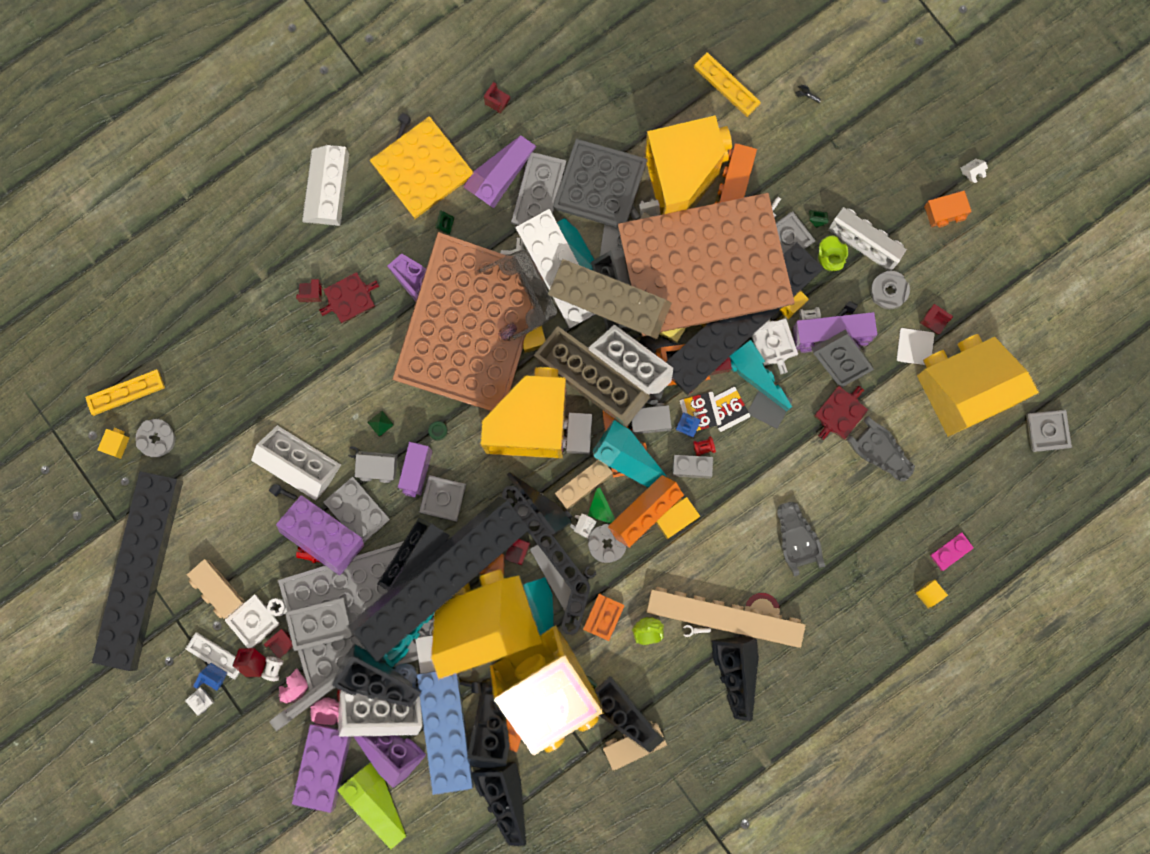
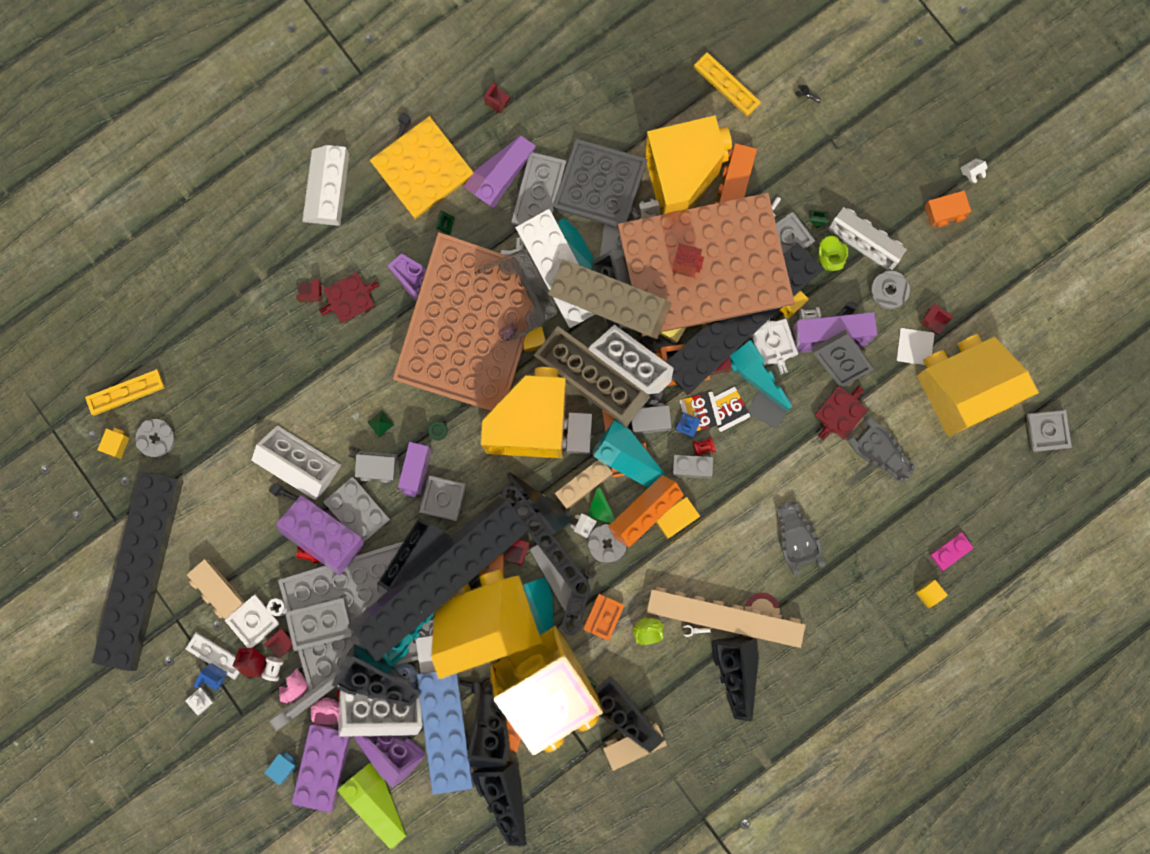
none -> dark azure brick [265,752,298,785]
none -> clear red brick [672,243,704,278]

